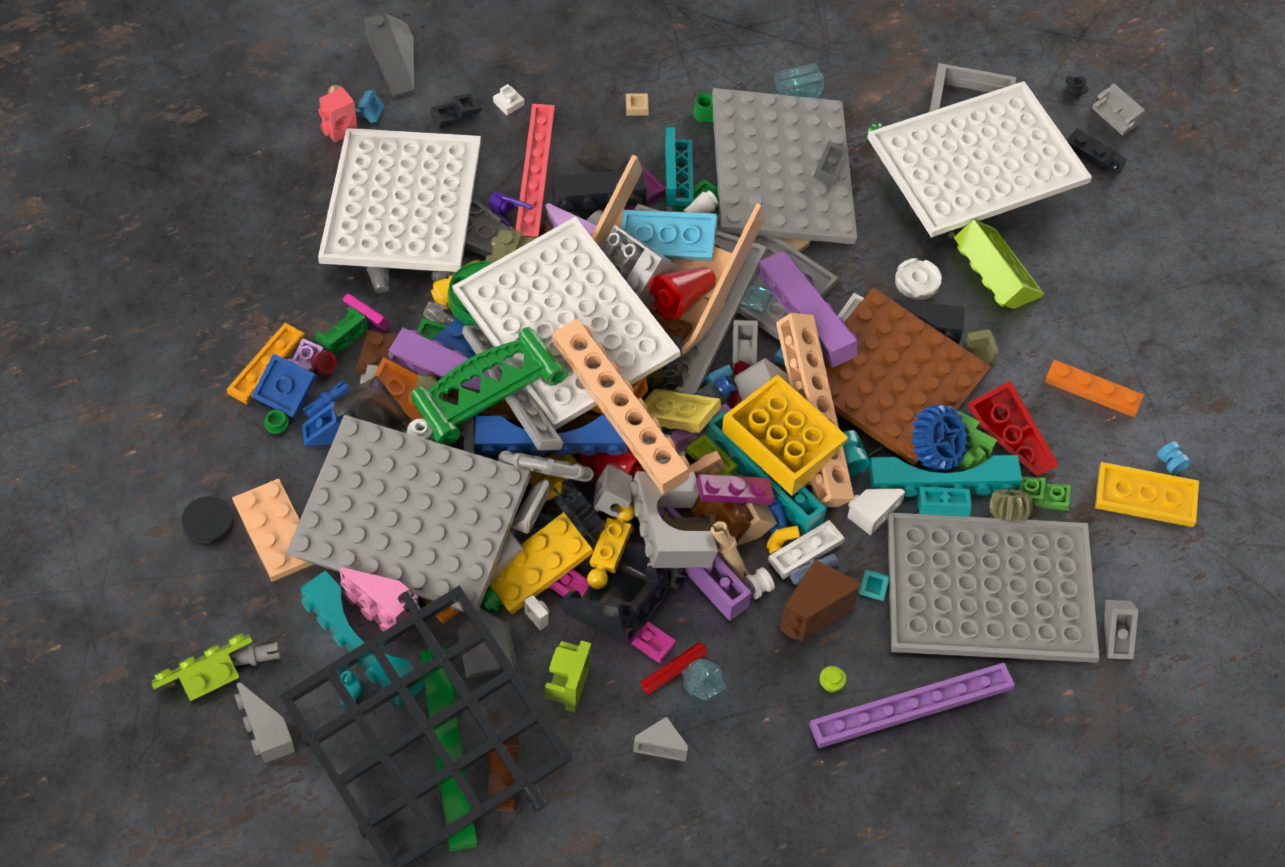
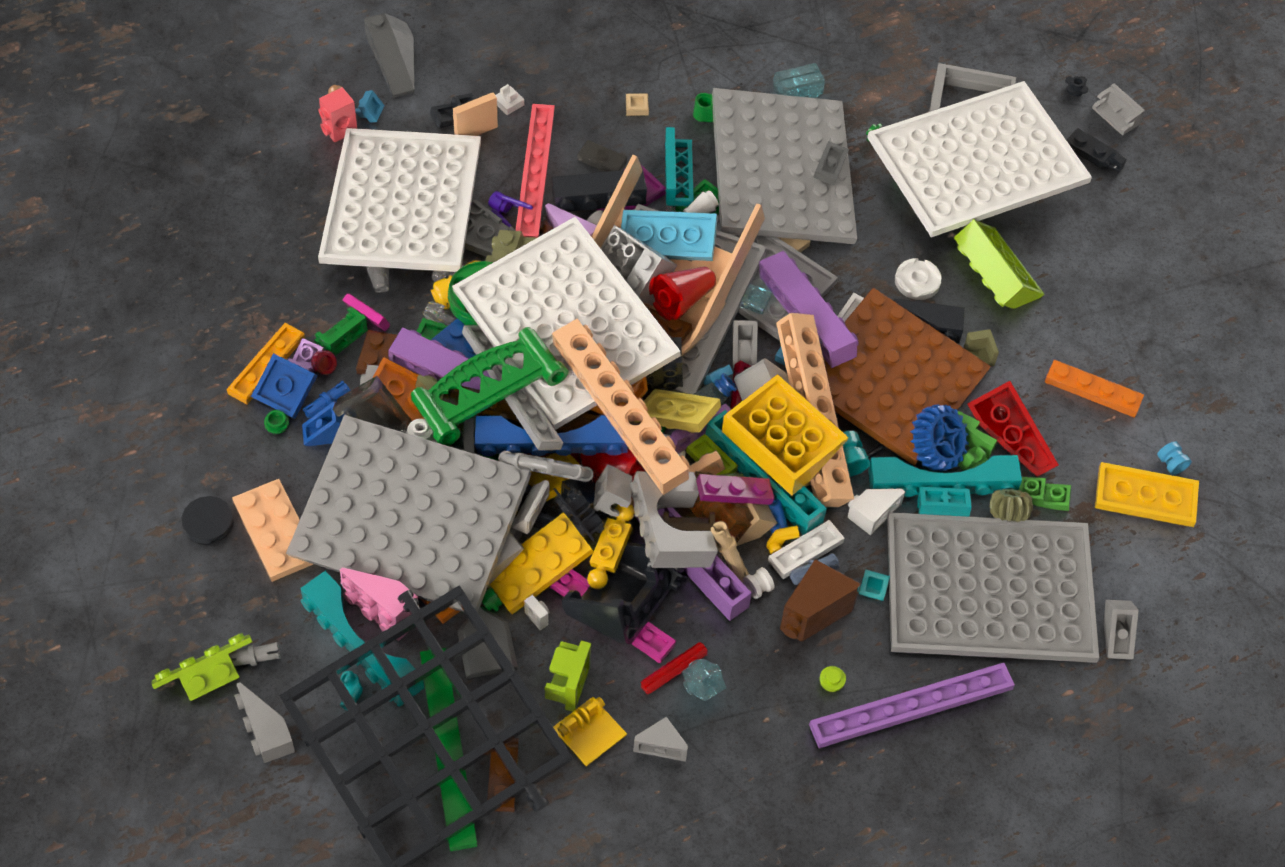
none -> light nougat tile [453,93,498,136]
none -> yellow hinge [553,697,627,767]

